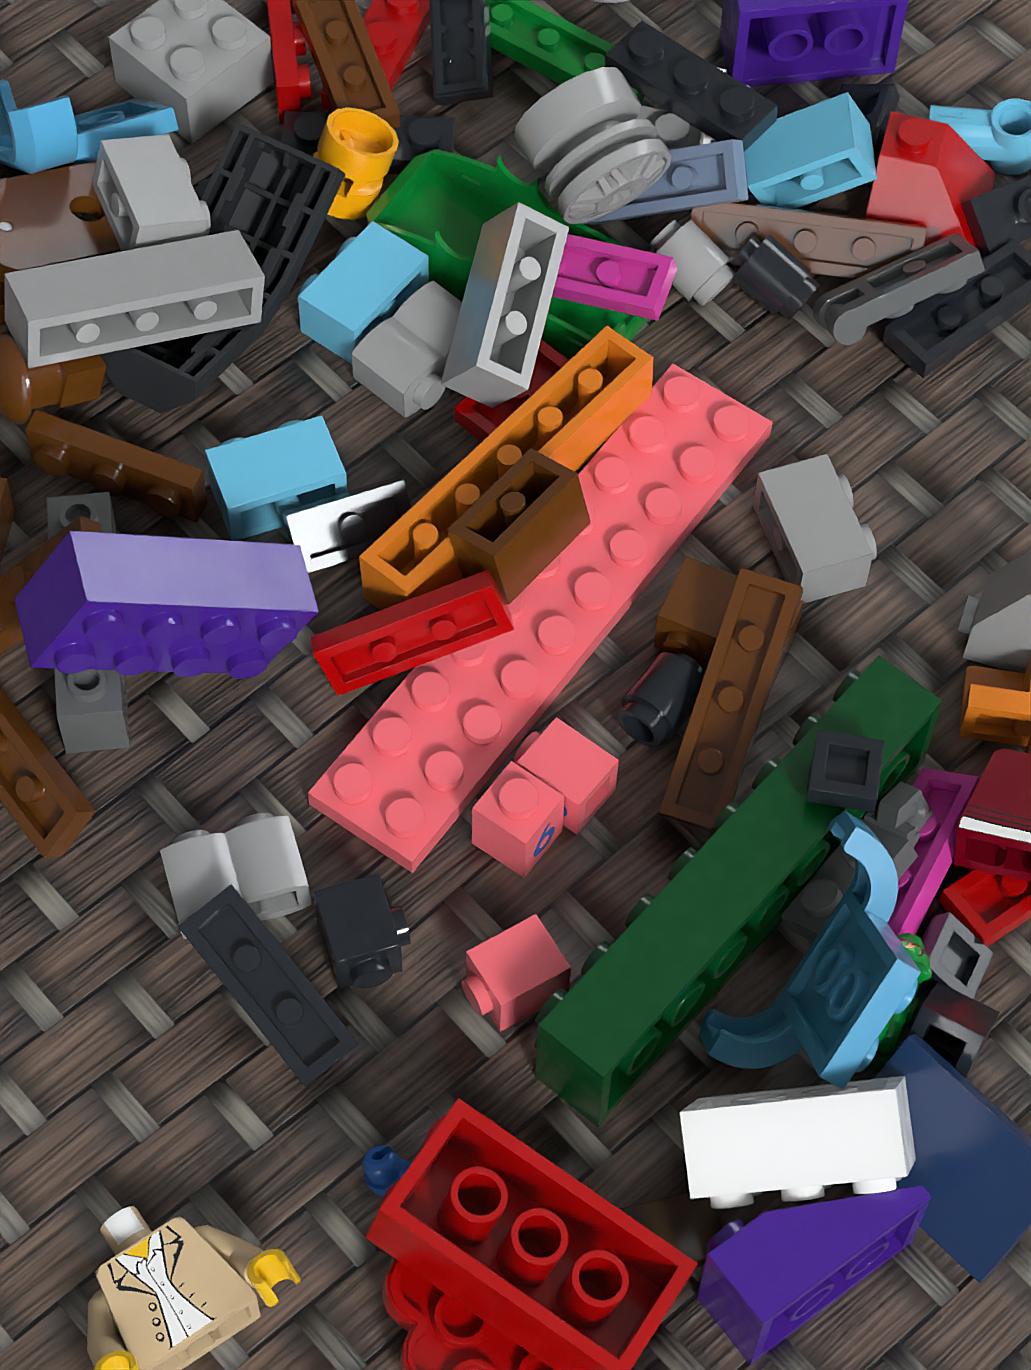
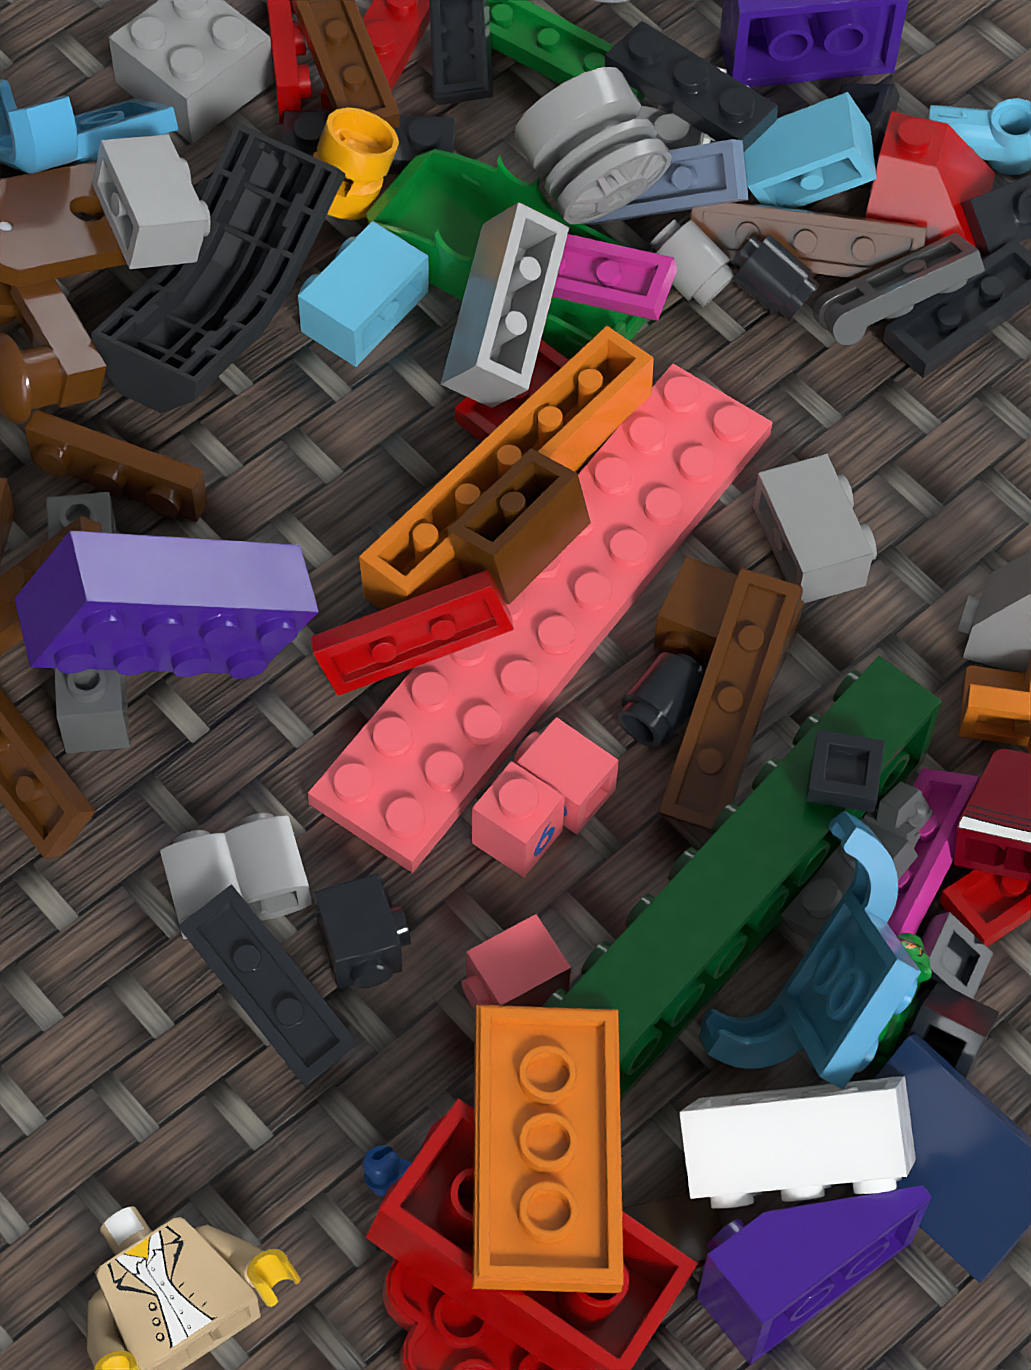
light grey brick [5,230,265,369] -> none
medium azure brick [205,415,347,541] -> none
plate [282,476,411,573] -> none
light grey brick [351,281,462,418] -> none
none -> orange tile [472,1005,623,1293]

